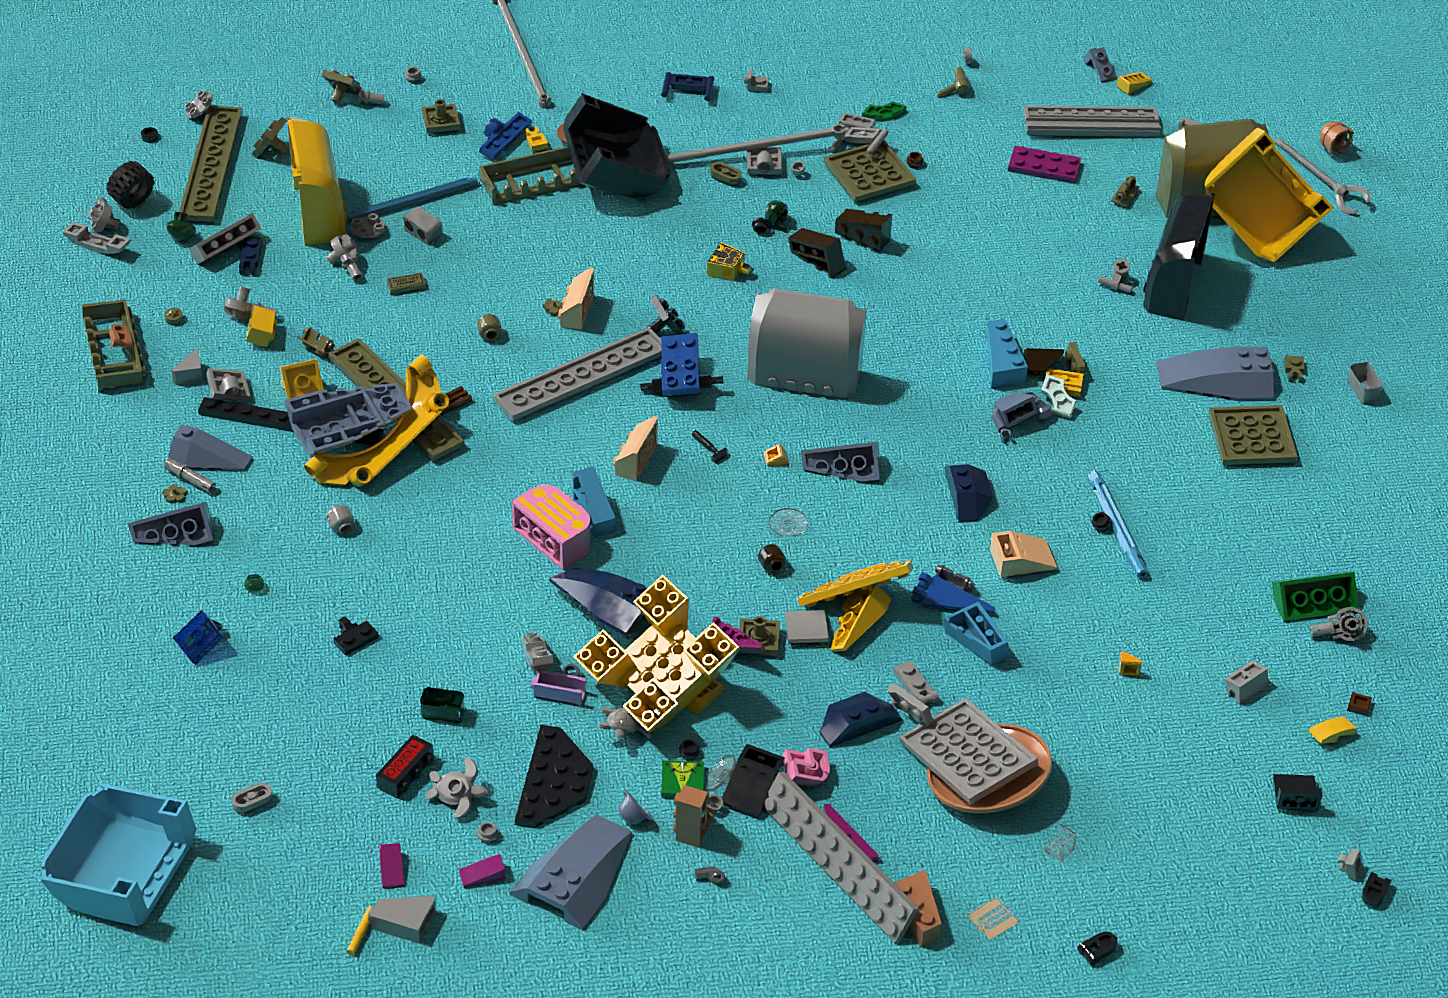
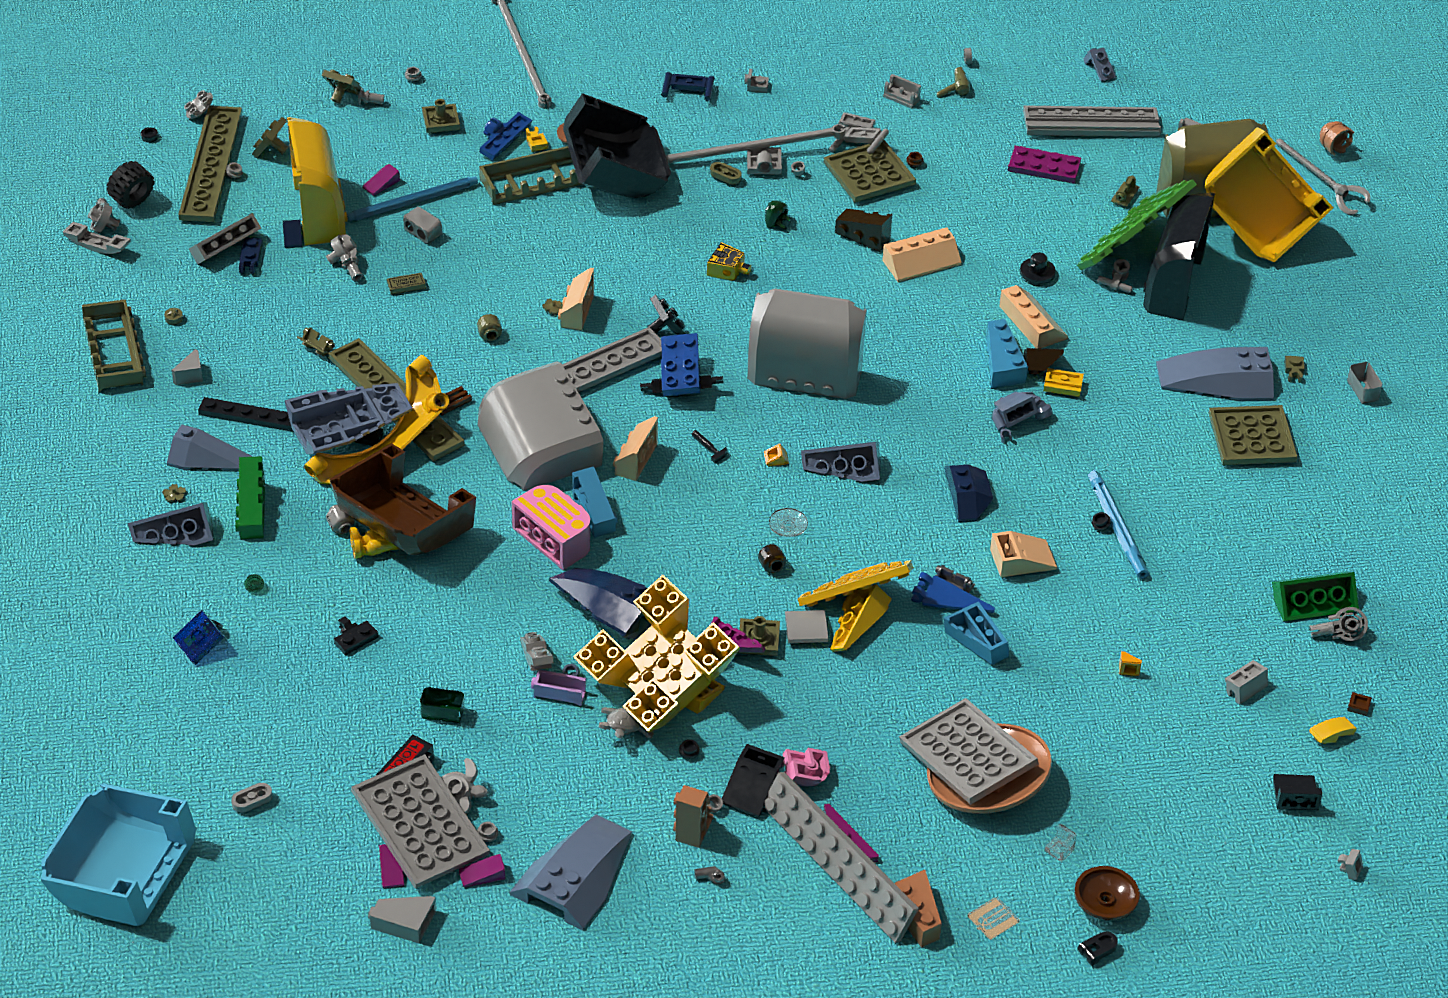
nougat plate [109,324,132,350] -> none
light grey pin [164,458,216,494] -> none
dark green piece [166,211,196,242] -> none
light grey plate [206,368,250,402] -> none
light grey pin [224,286,277,320] -> none
yellow brick [246,305,277,347] -> none
yellow bracket [280,359,324,400] -> none
yellow piece [347,907,371,956] -> none
light grey dish [351,214,386,238] -> none
black plate [515,725,593,828] -> none
sand blue hat [618,790,653,825] -> none
green tile [661,760,704,798] -> none
clear dish [705,755,736,791] -> none
black plate [752,217,769,233] -> none
dark brown wedge [788,228,846,279] -> none
dark blue wedge [820,692,902,748] -> none
green tile [862,101,907,121] -> none
light grey plate [888,684,934,726] -> none
light grey plate [893,660,939,705] -> none
light aqua tile [1041,375,1076,419] -> none
olive plate [1065,342,1086,380] -> none
yellow slope [1117,72,1152,94] -> none
black plate [1361,872,1392,906] -> none
none -> light grey plate [226,162,243,178]
none -> green wedge [235,456,265,539]
none -> dark blue slope [283,220,302,248]
none -> slope [330,443,476,555]
none -> yellow piece [350,527,399,559]
none -> light grey plate [351,755,490,889]
none -> magenta slope [362,164,400,196]
none -> light grey slope [478,361,604,491]
none -> light nougat slope [882,227,961,282]
none -> light grey hinge [883,74,921,108]
none -> light nougat slope [999,285,1068,349]
none -> black plate [1020,252,1056,286]
none -> reddish brown dish [1074,866,1140,920]
none -> bright green wing [1077,179,1197,270]

